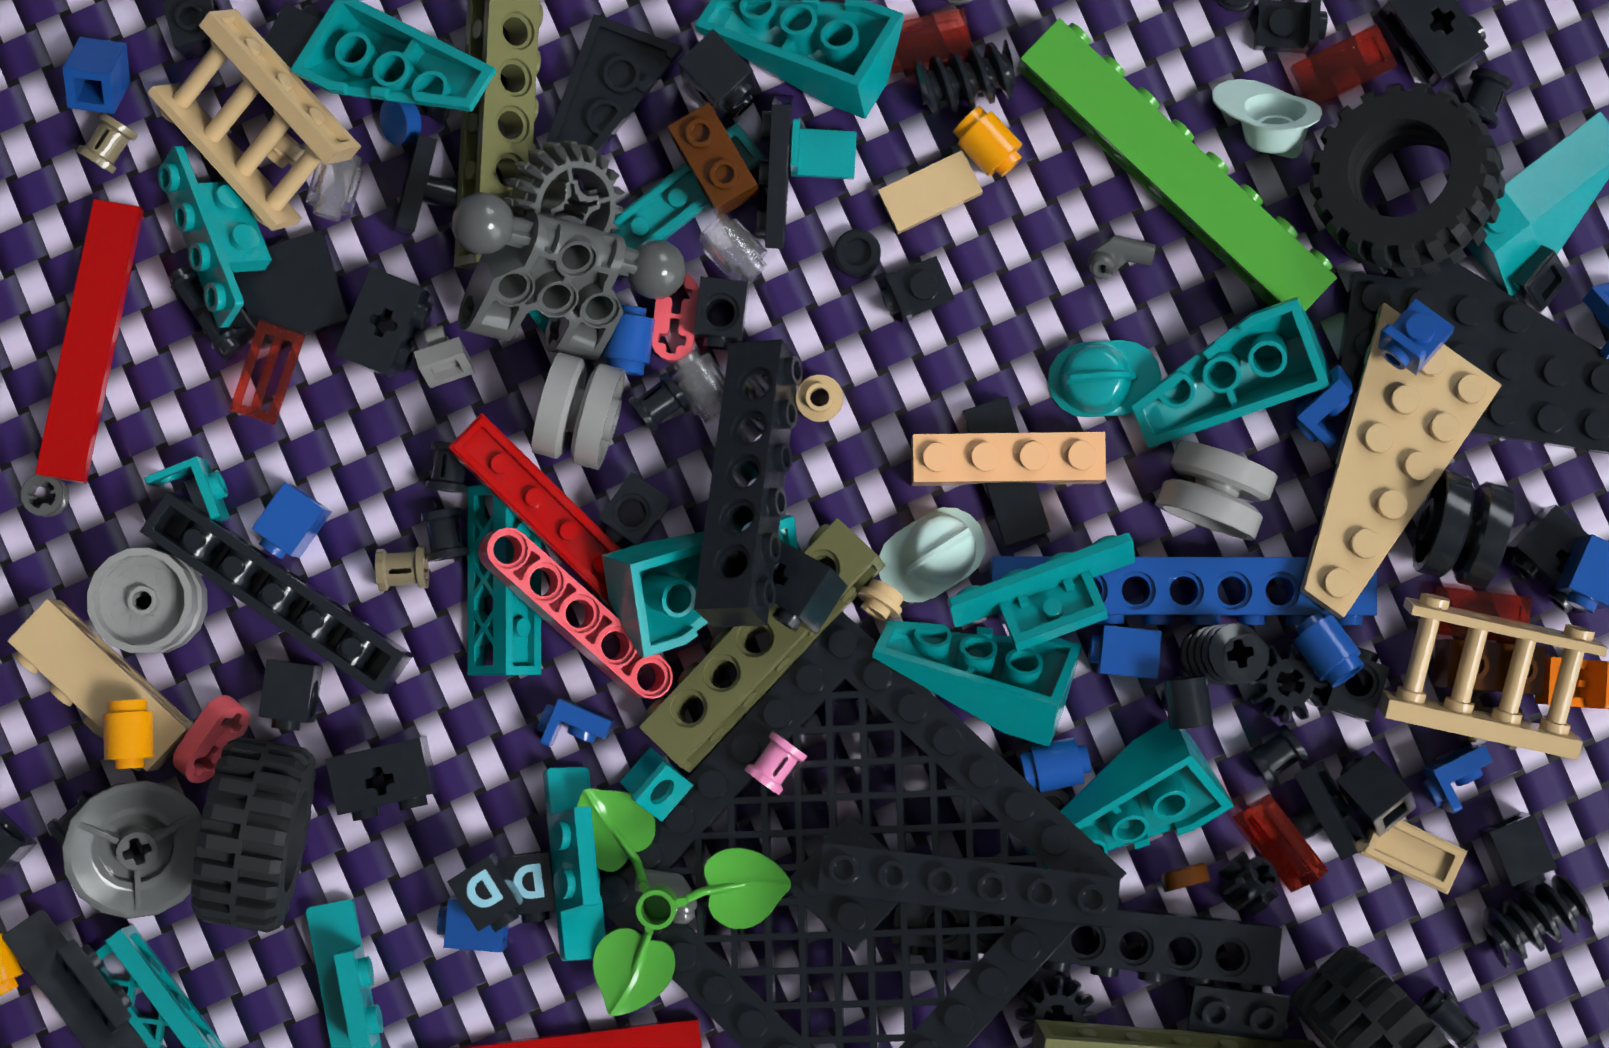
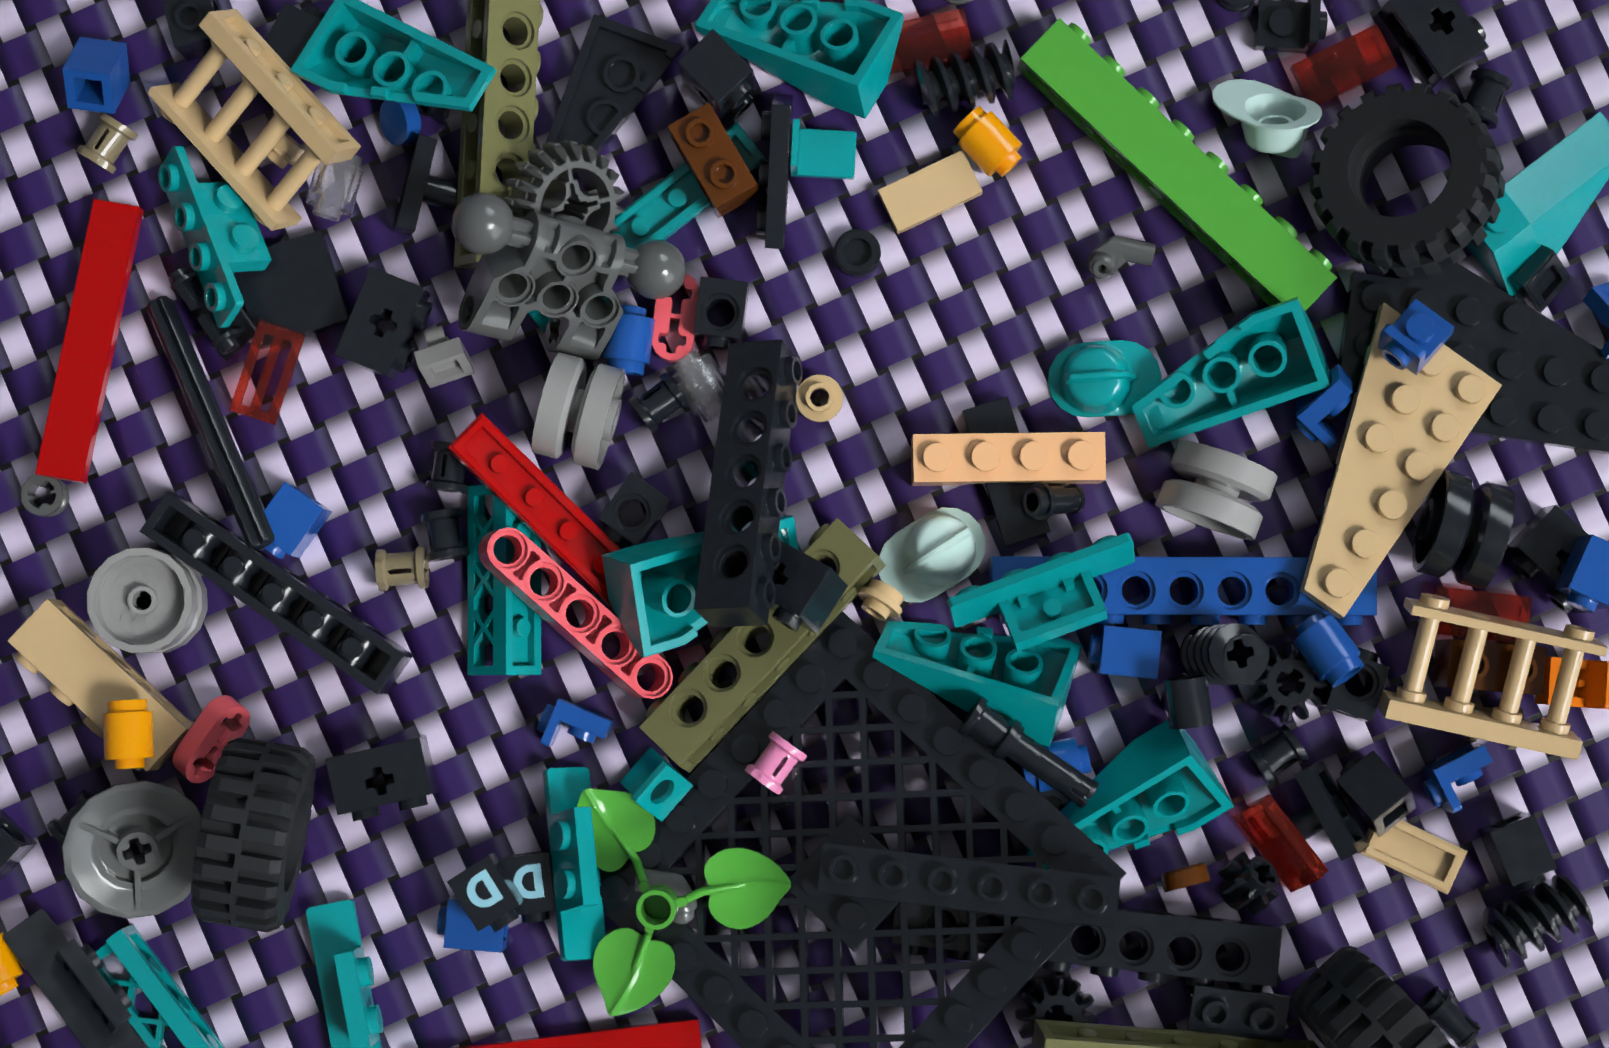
teal bracket [144,456,230,522] -> none
black brick [258,659,323,731] -> none
clear brick [698,213,768,284] -> none
black bracket [879,256,955,323] -> none
none -> black axle [147,296,275,550]
none -> black pin [958,696,1099,809]
none -> black pin [1023,482,1085,520]

